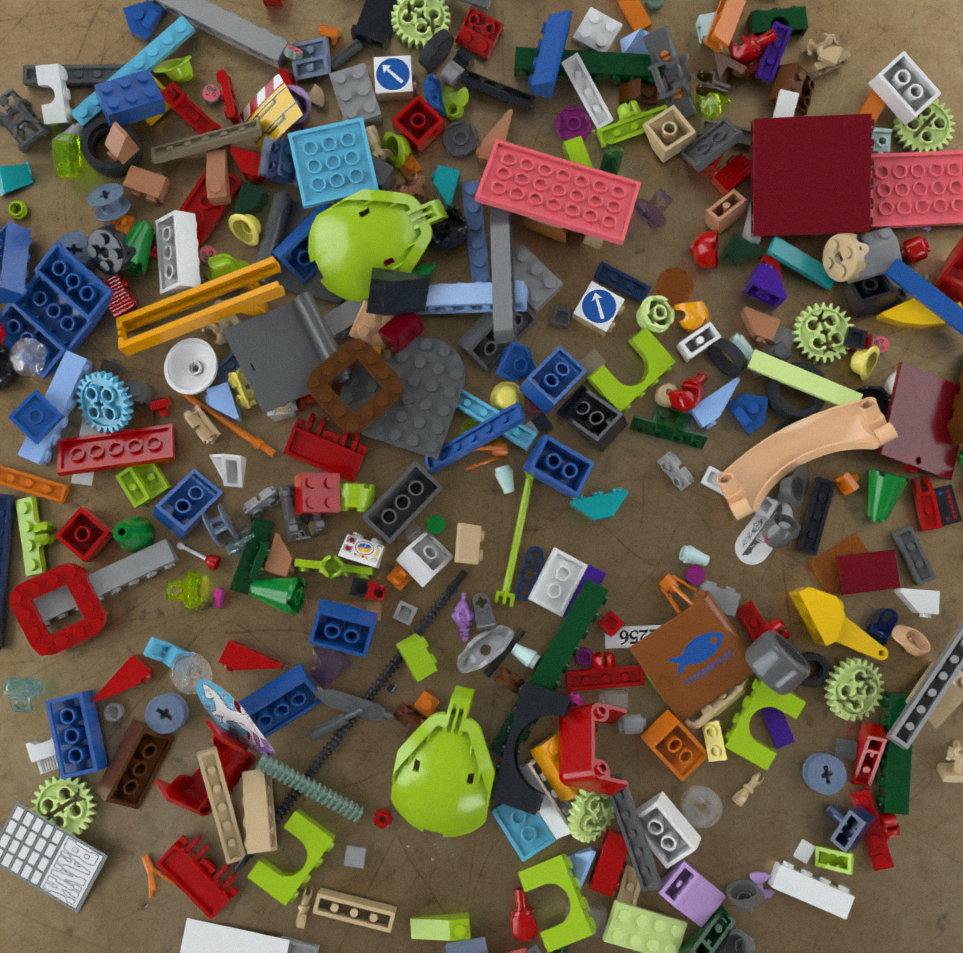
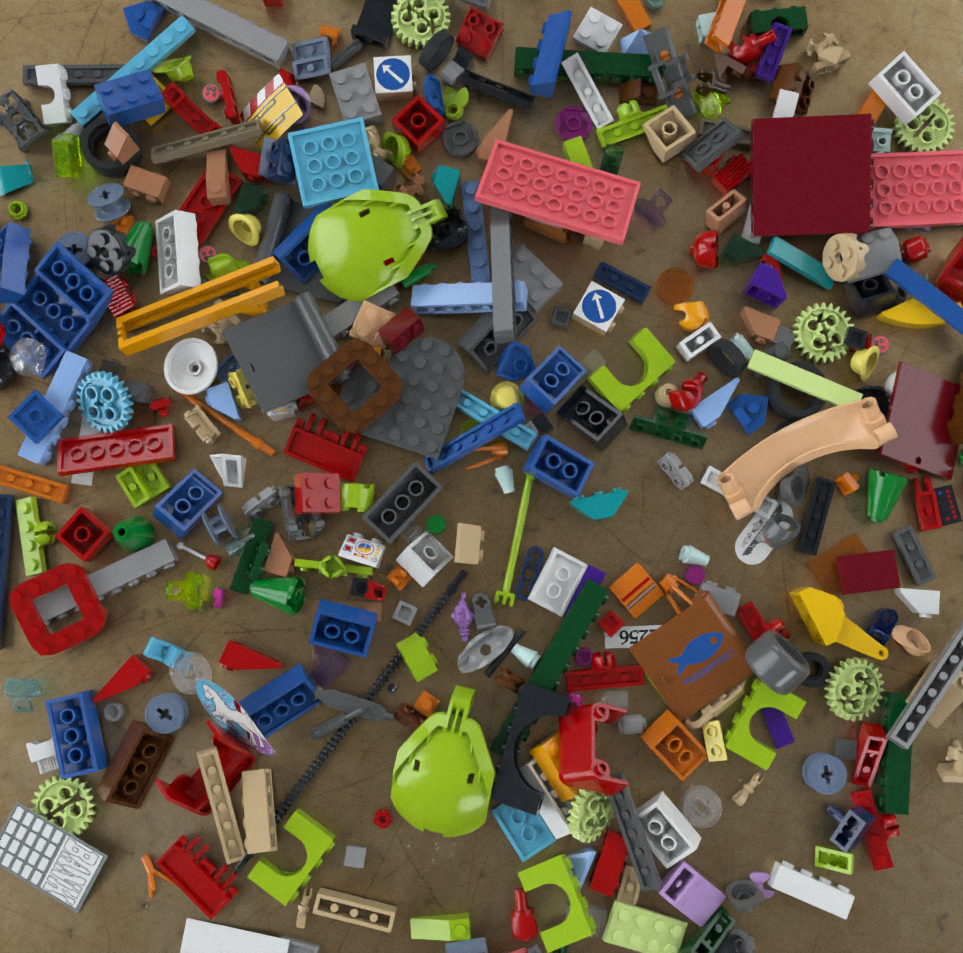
sand green piece [256,753,364,823] -> none
sand green tile [283,45,303,60] -> none
black slope [366,267,431,316] -> none
yellowish green cone [636,295,675,333] -> none
white sticker [793,839,815,864] -> none
none -> orange slope [608,563,664,619]

